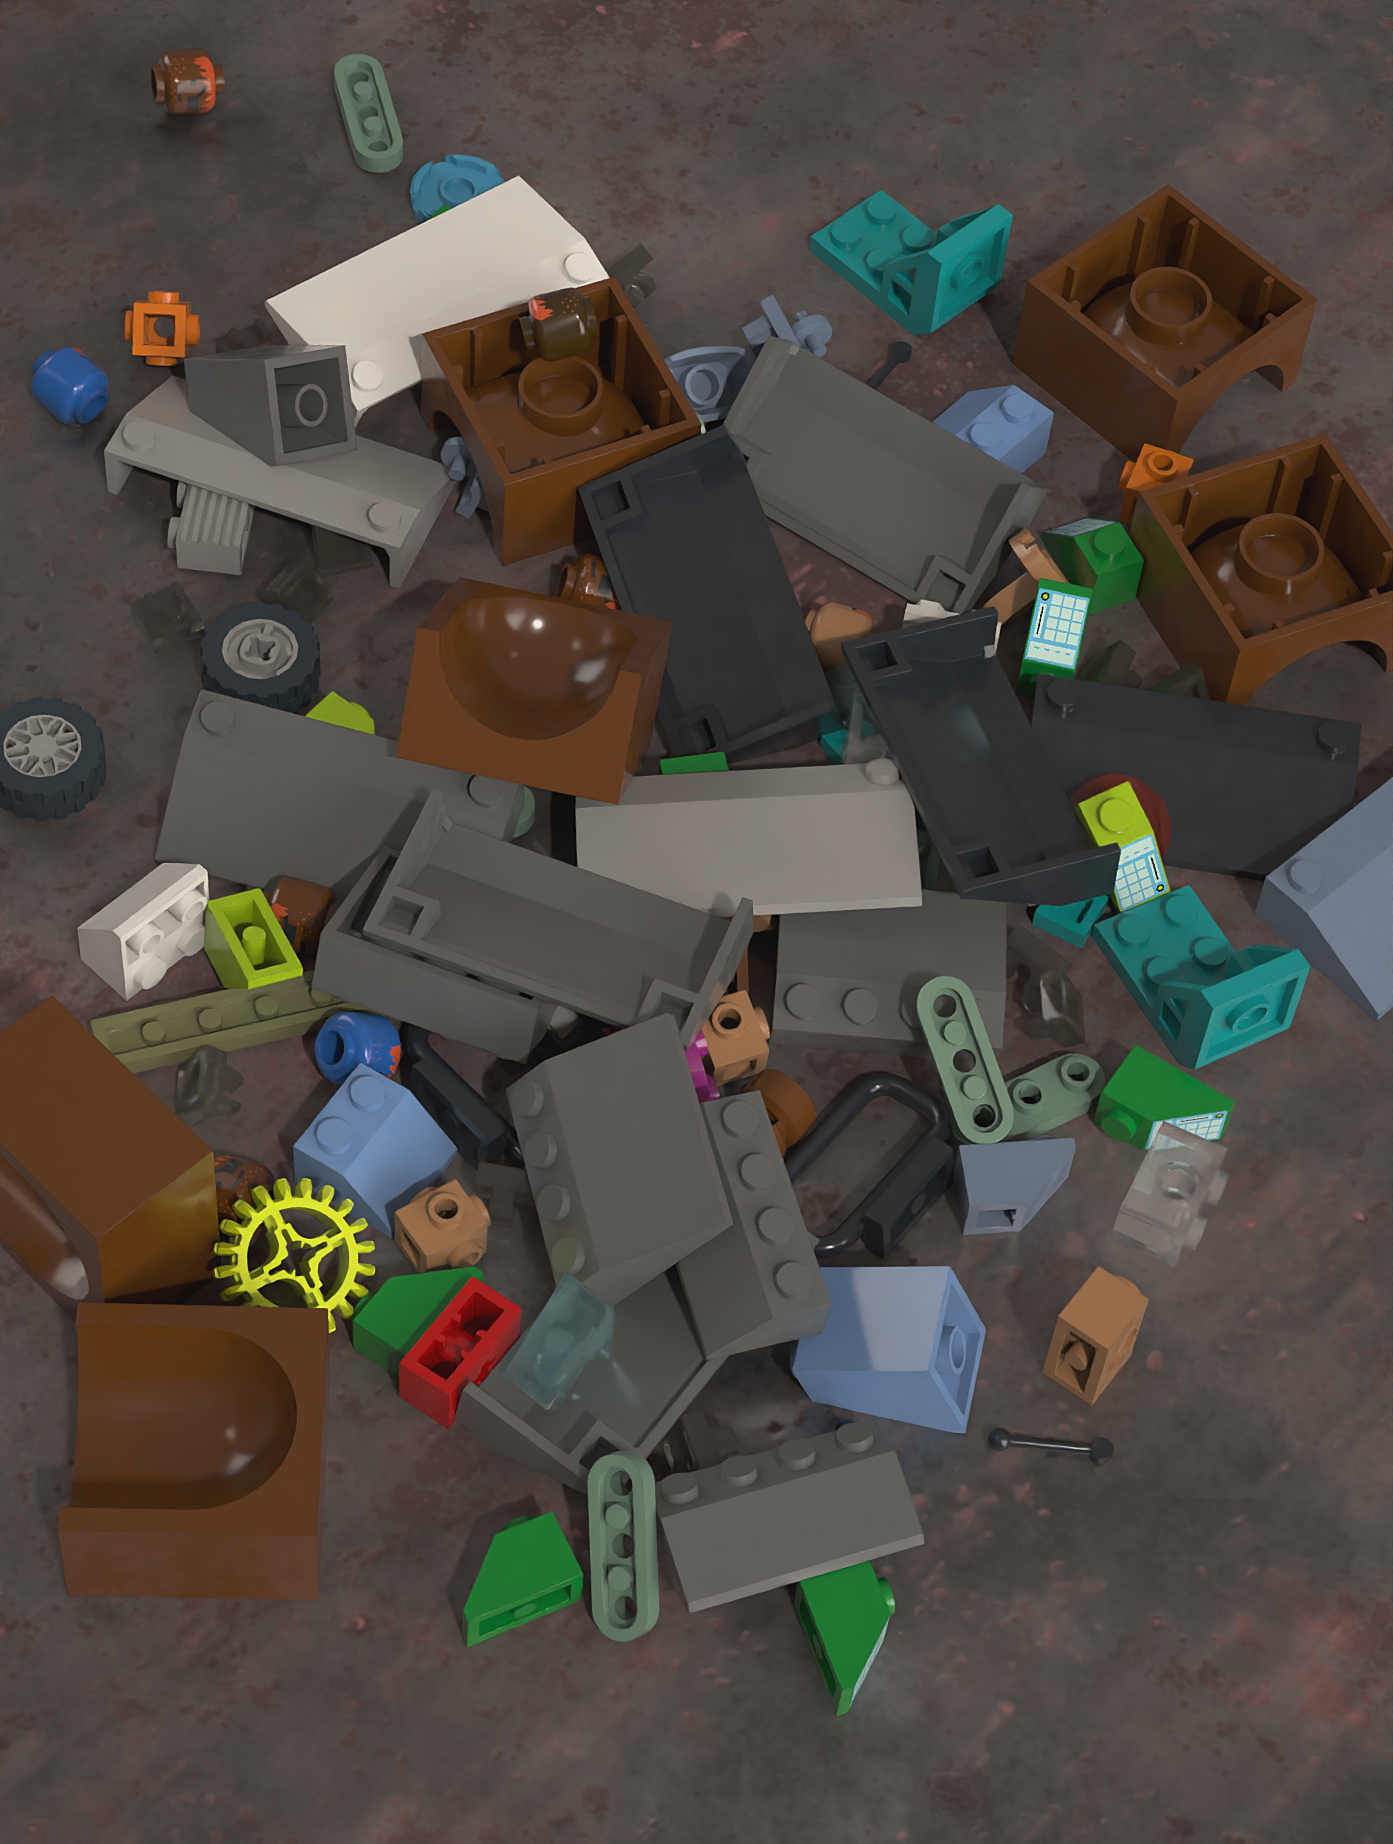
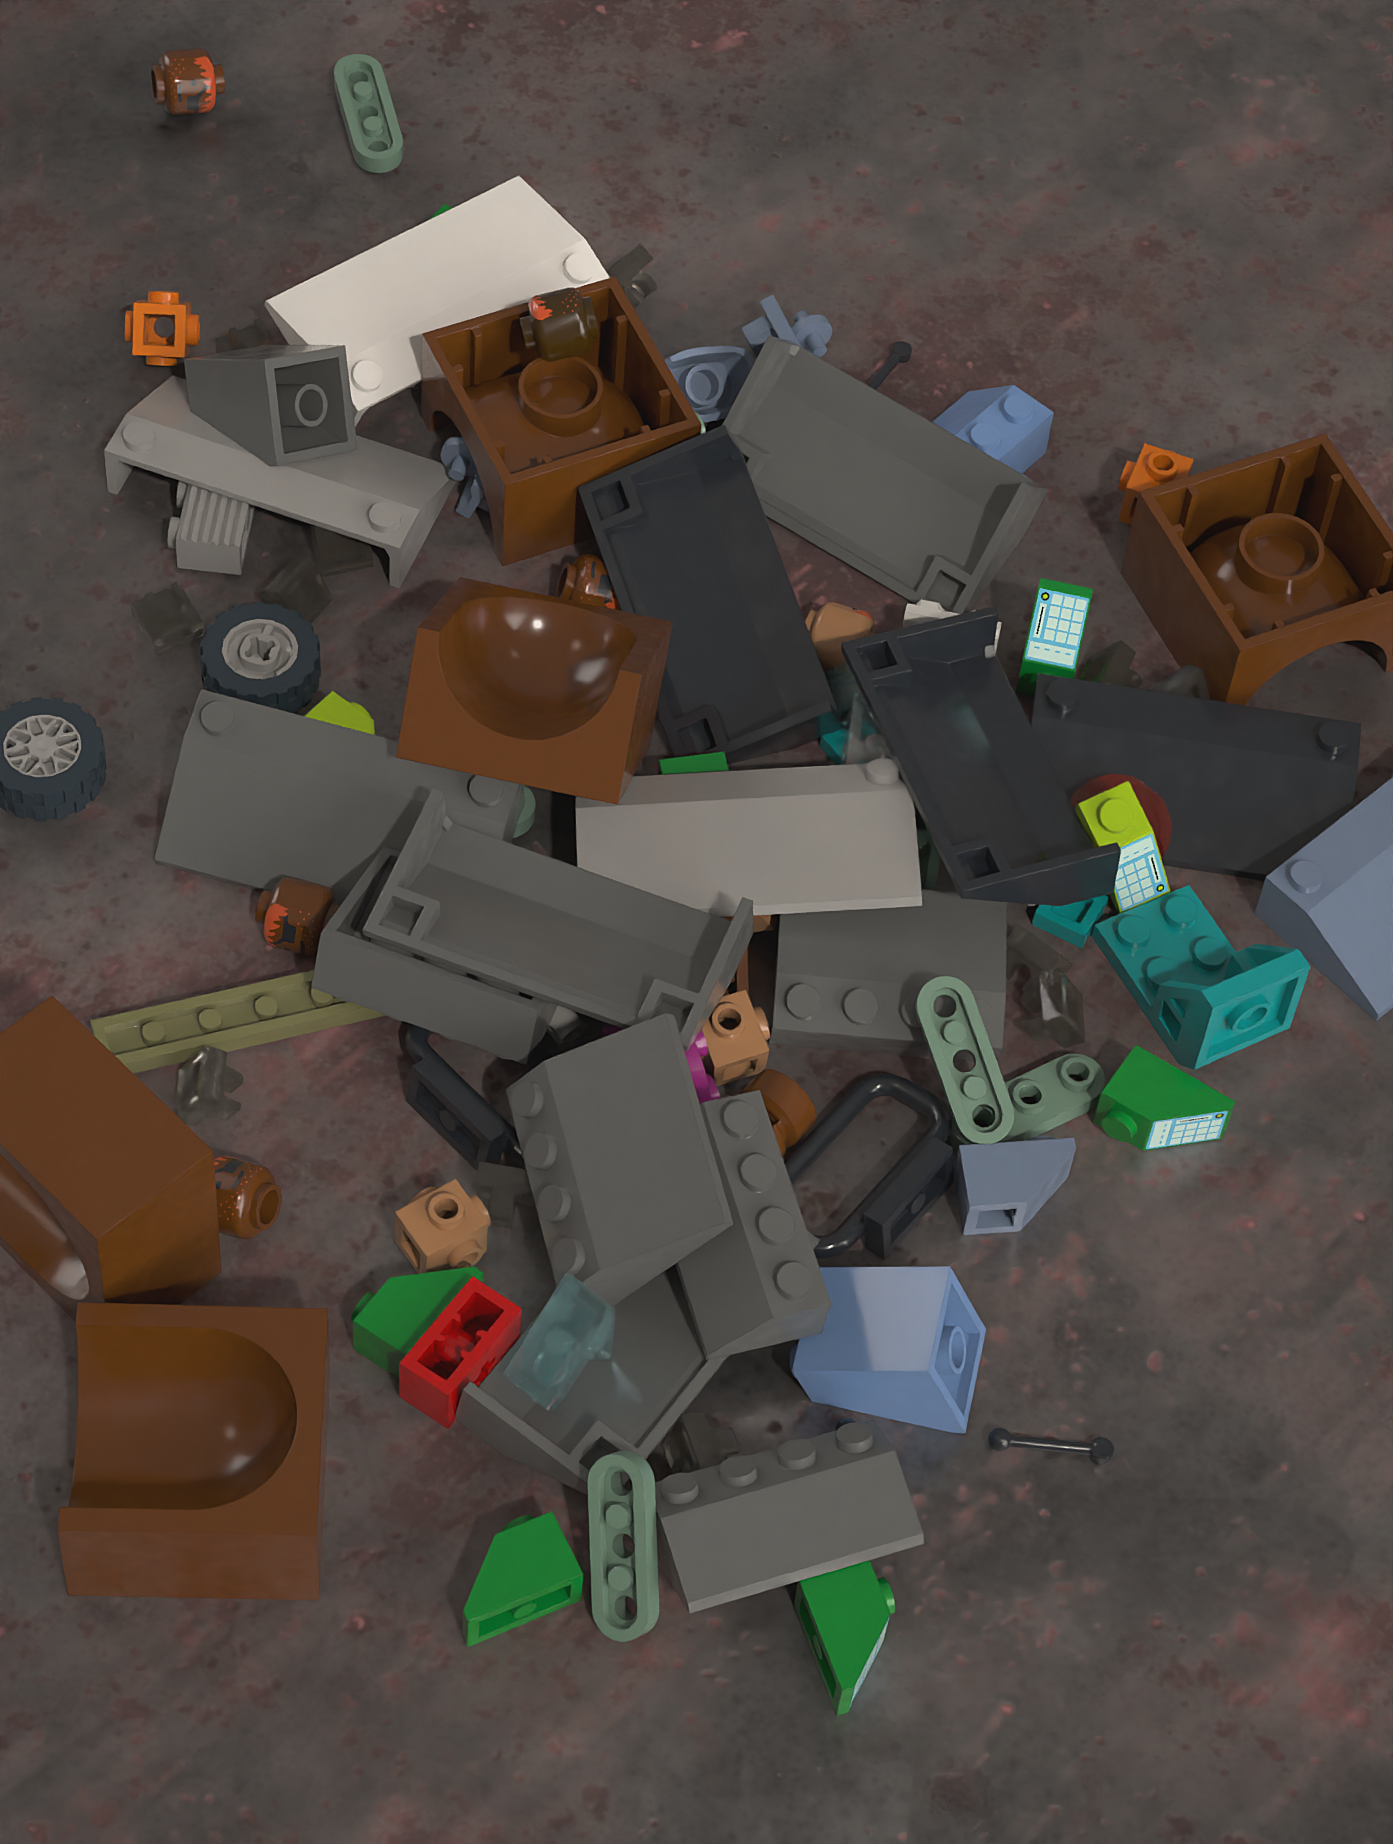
blue head [31,347,109,424] -> none
white slope [77,863,209,1001] -> none
lime slope [204,888,303,990] -> none
neon yellow gear [212,1178,375,1333] -> none
medium blue slope [293,1063,457,1239] -> none
blue head [314,1011,401,1086] -> none
dark azure tile [410,154,505,224] -> none
teal bracket [809,190,1013,336] -> none
medium nougat tile [983,527,1070,628] -> none
reddish brown piece [1012,184,1318,463] -> none
green slope [1041,517,1144,615] -> none
medium nougat brick [1042,1266,1149,1406] -> none
clear brick [1111,1120,1230,1267] -> none

